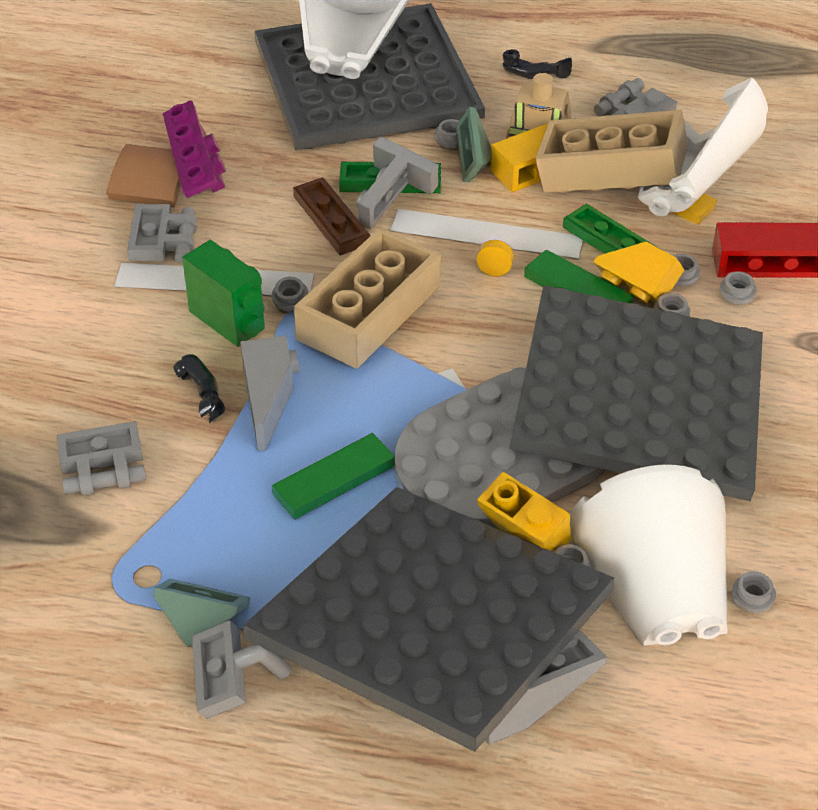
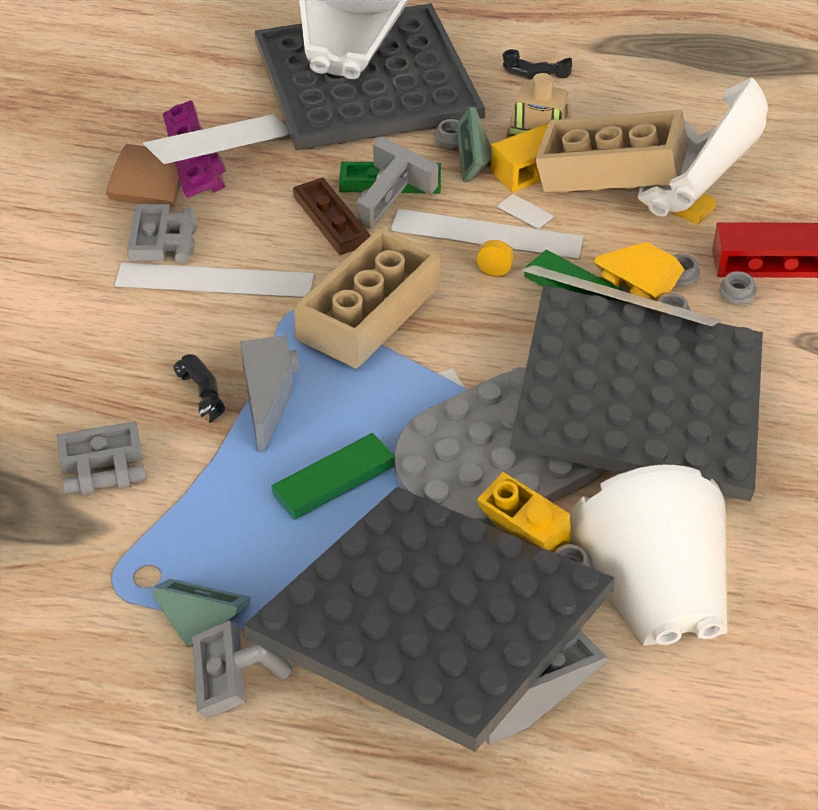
green brick [182,239,265,347] -> none
light grey plate [272,276,308,311] -> none
green tile [563,203,662,254] -> none
light grey plate [594,78,677,116] -> none
light grey plate [732,571,776,613] -> none
none -> white sticker [142,114,290,164]
none -> white sticker [496,194,555,229]
none -> white sticker [521,265,722,326]

